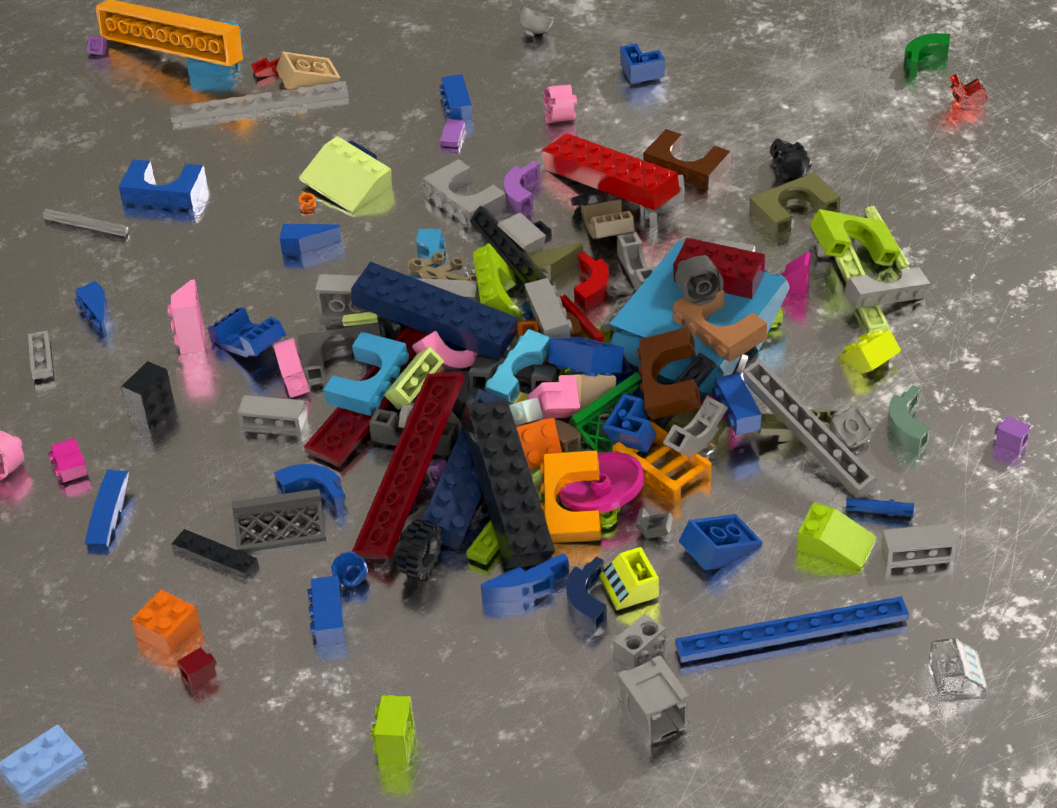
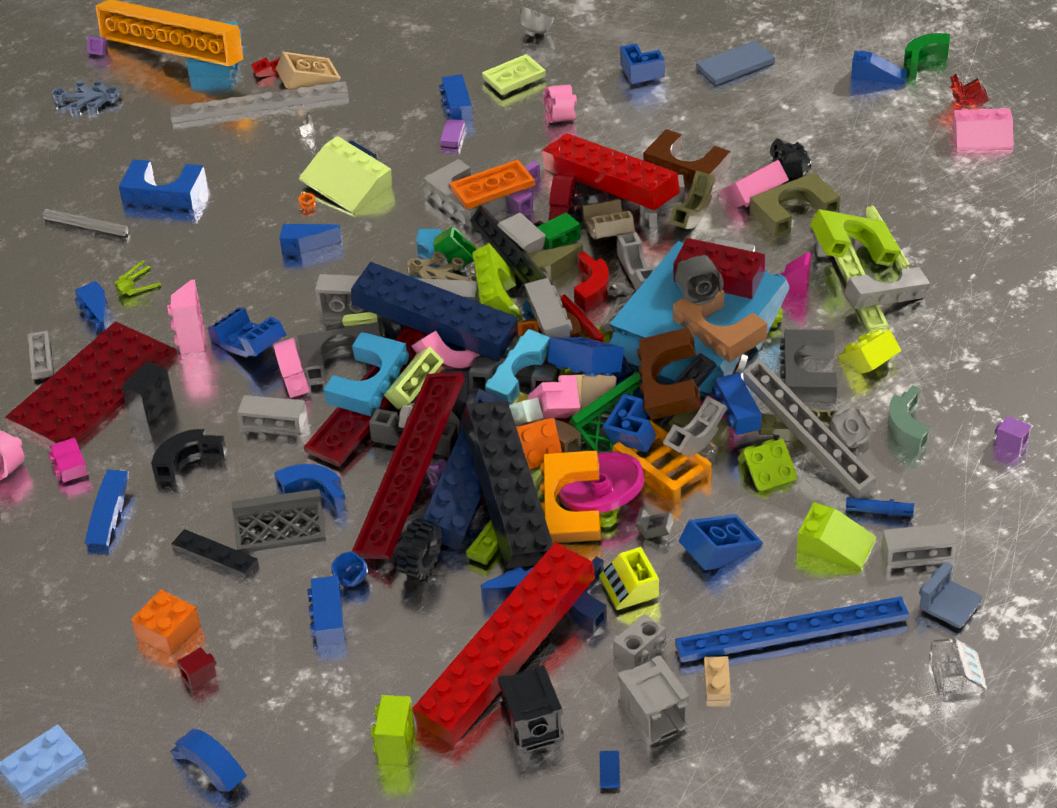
none -> dark red plate [5,321,177,445]
none -> sand blue plant [52,81,121,114]
none -> lime plant [114,260,161,297]
none -> black arch [151,429,227,479]
none -> blue arch [170,728,247,792]
none -> clear slope [300,112,315,138]
none -> red brick [412,542,595,746]
none -> green brick [433,227,477,268]
none -> orange plate [450,159,535,210]
none -> yellowish green plate [482,54,546,95]
none -> black container [498,665,564,752]
none -> green brick [537,213,581,250]
none -> dark red arch [548,174,577,221]
none -> blue sticker [600,751,620,788]
none -> olive arch [669,170,716,229]
none -> sand blue tile [696,40,775,85]
none -> tan plate [704,656,731,701]
none -> bright pink slope [718,160,789,208]
none -> lime bracket [737,439,798,492]
none -> dark grey arch [780,329,837,402]
none -> blue slope [851,51,907,85]
none -> sand blue bracket [919,561,982,628]
none -> bright pink slope [952,108,1014,151]

